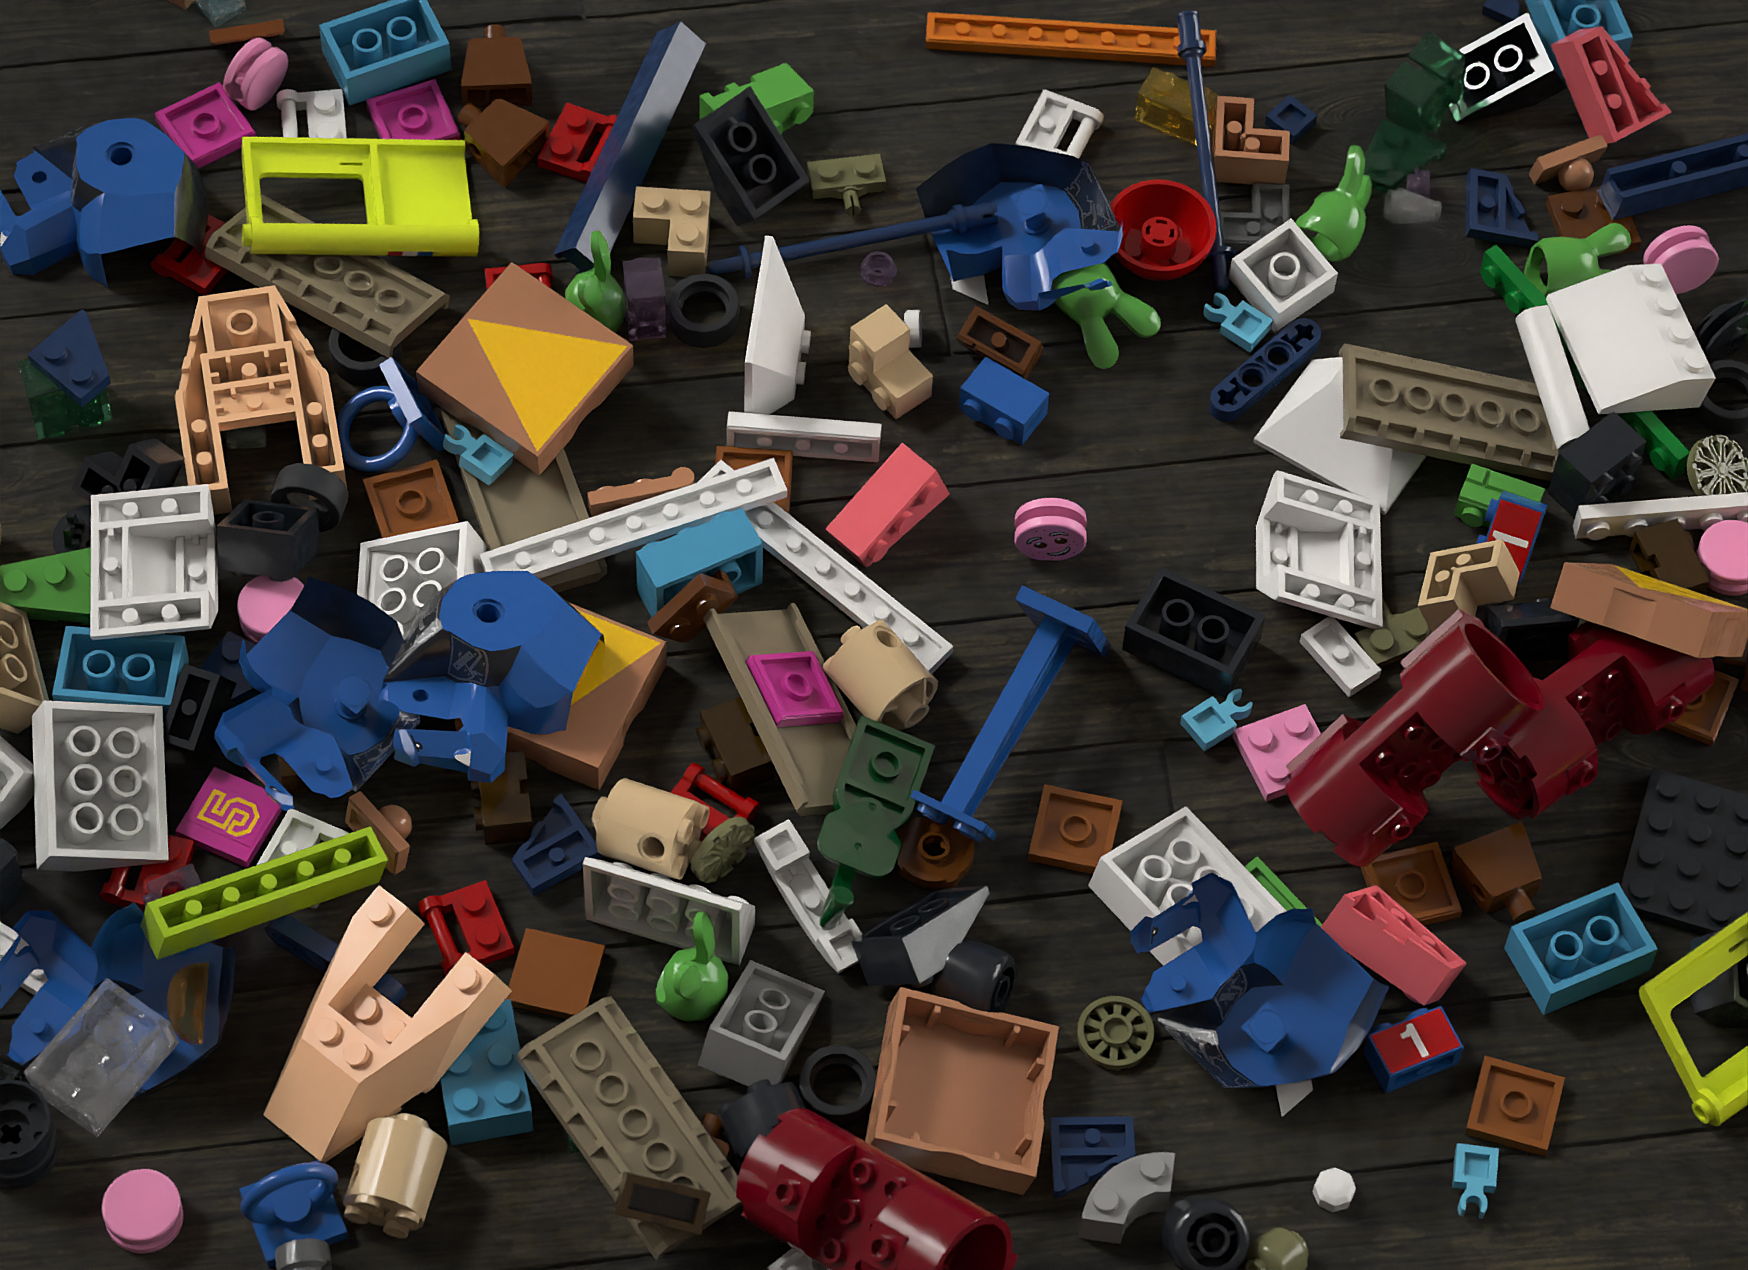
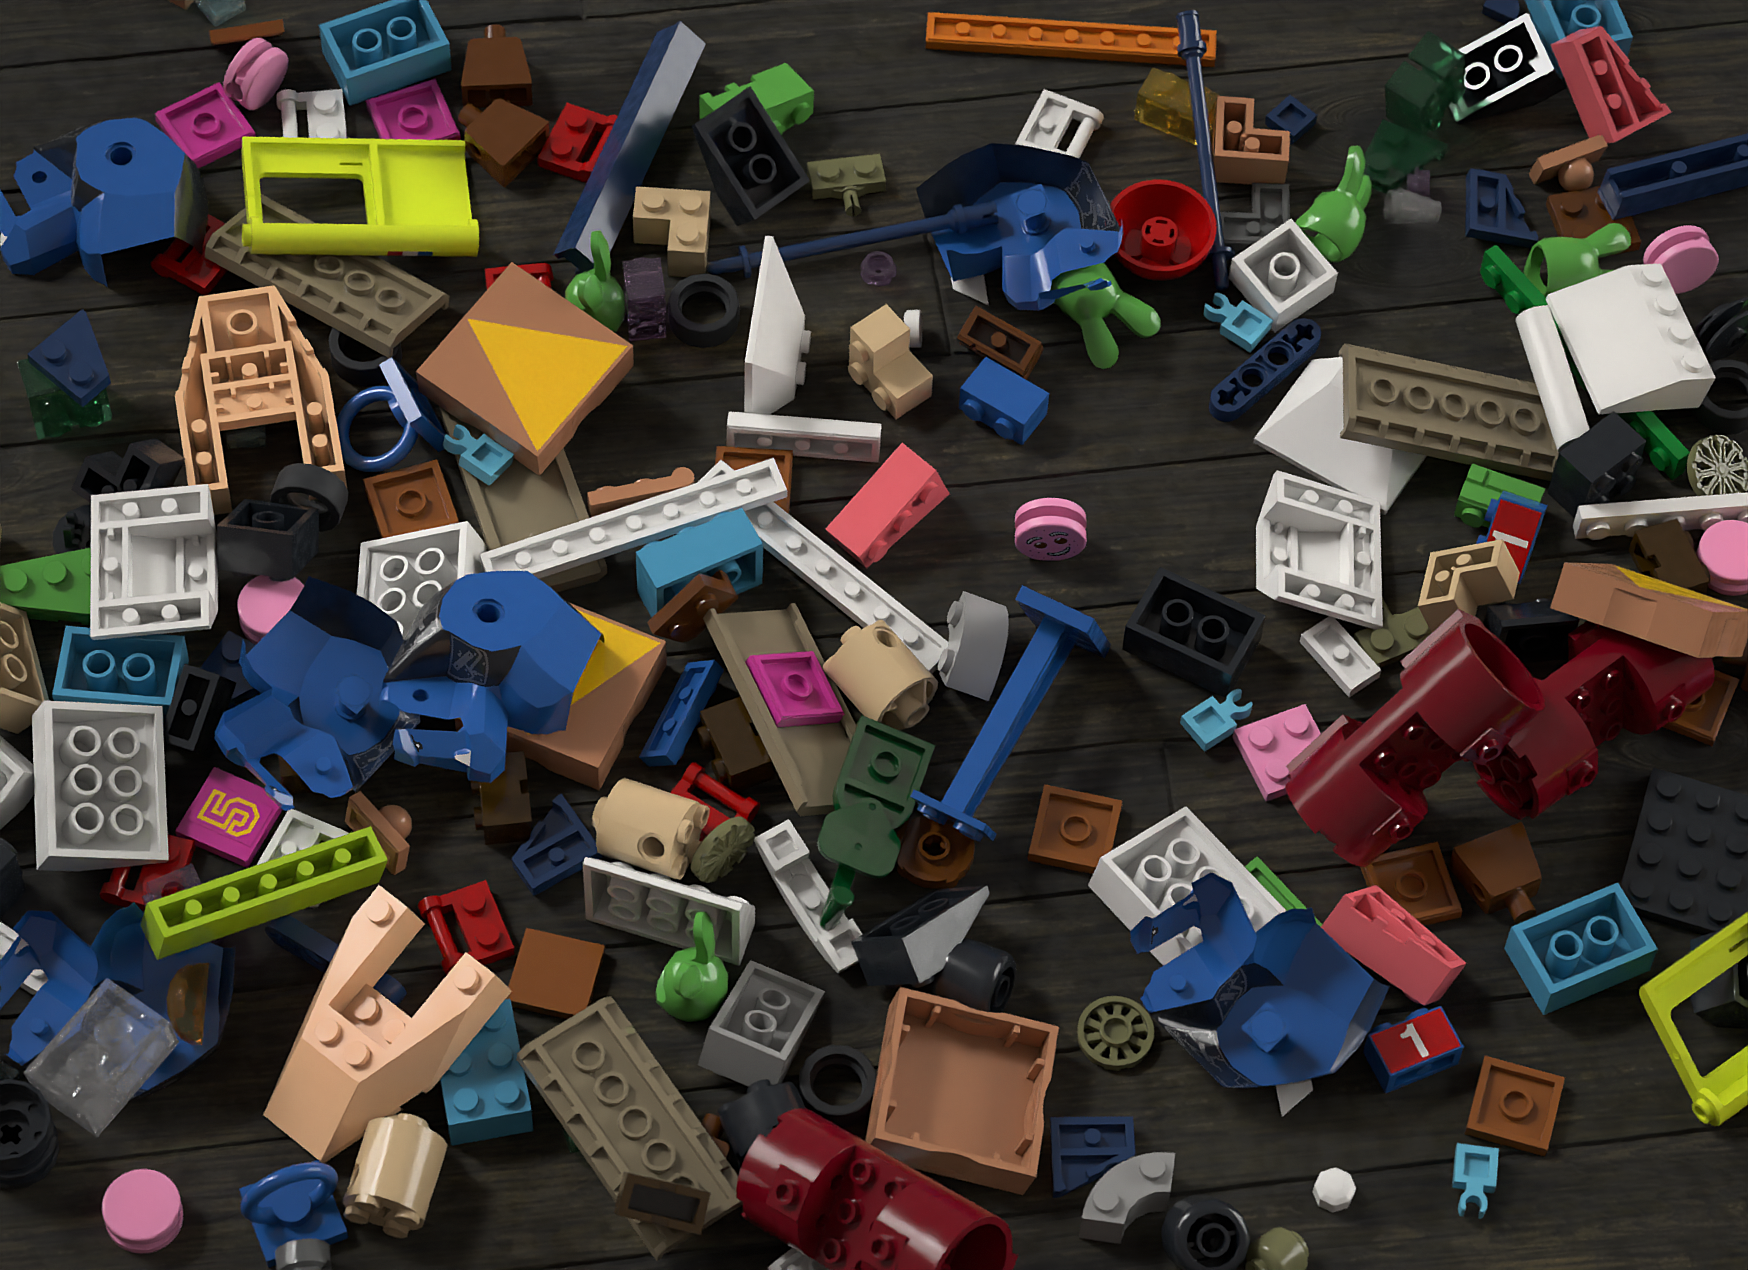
none -> blue plate [639,660,724,767]
none -> light grey brick [938,591,1009,701]

